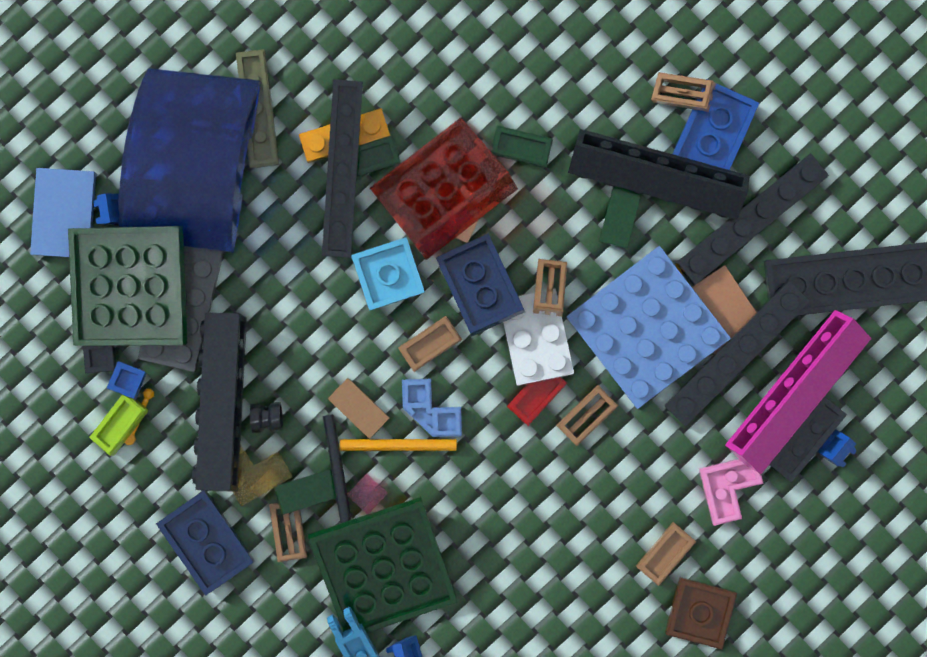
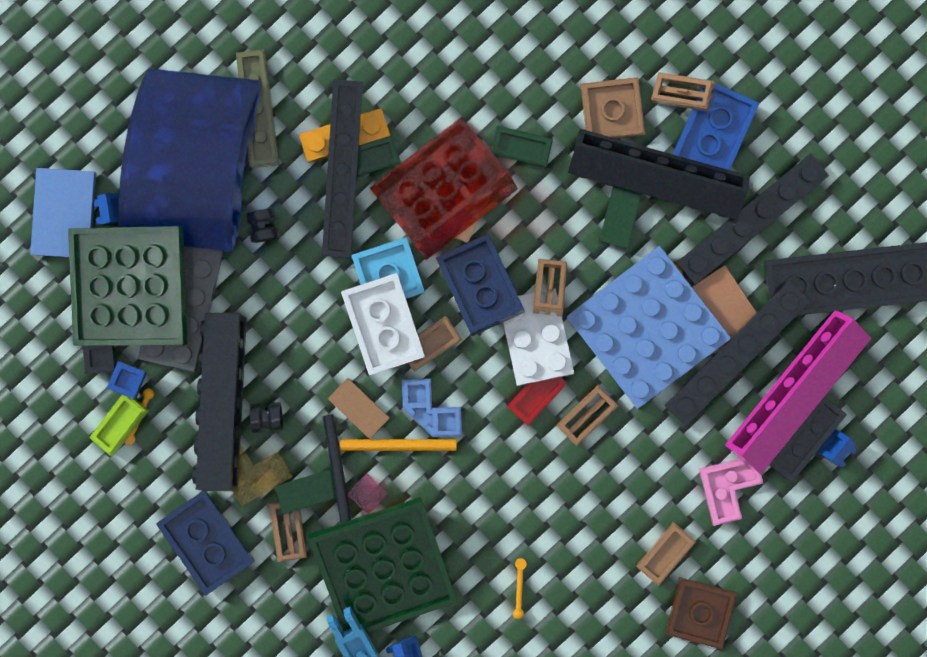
none -> black wheel [246,209,280,243]
none -> white plate [341,273,425,375]
none -> light orange hinge [513,558,527,620]
none -> medium nougat tile [580,77,645,139]

